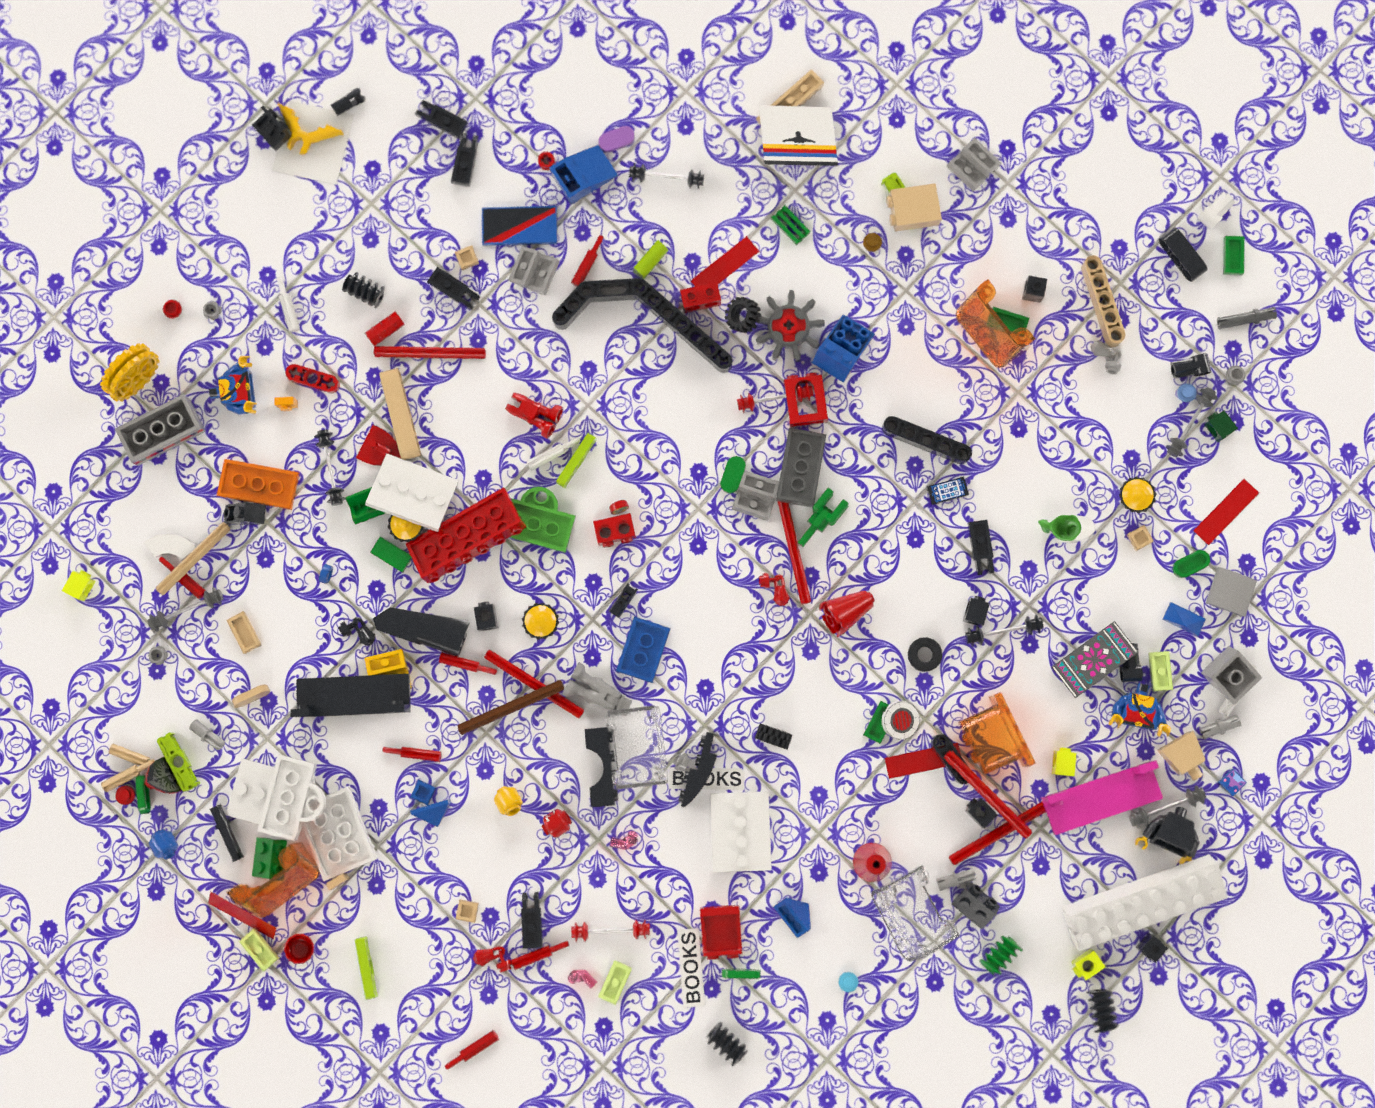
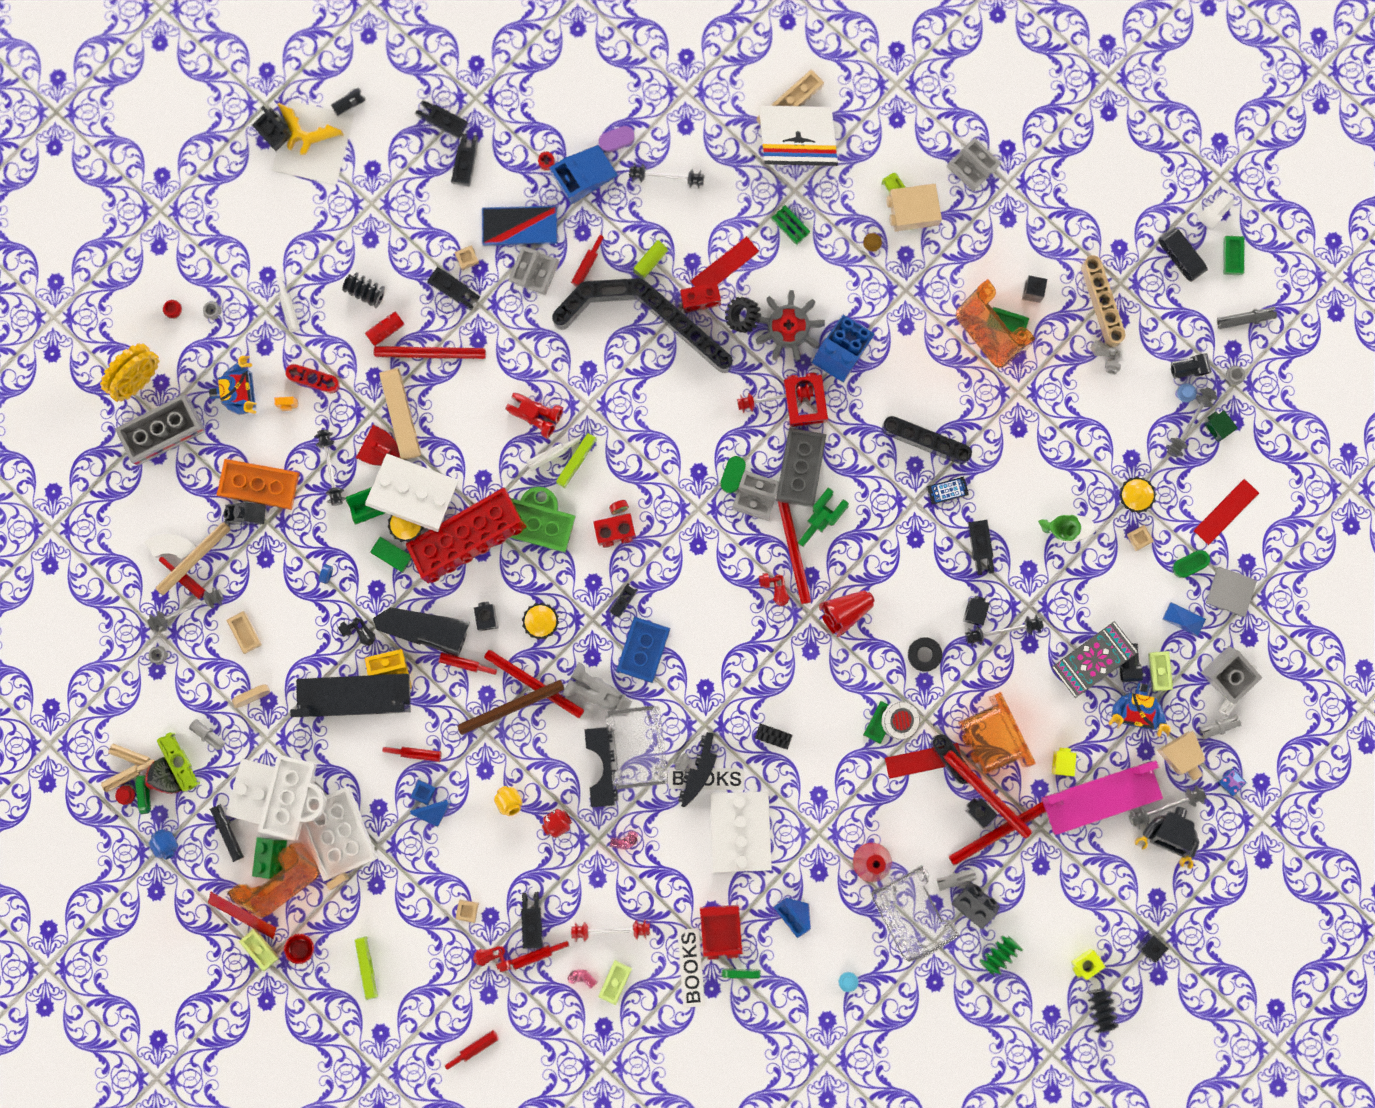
neon yellow brick [62,570,96,601] -> none
black piece [705,1022,748,1067] -> none
white piece [1062,855,1228,951] -> none

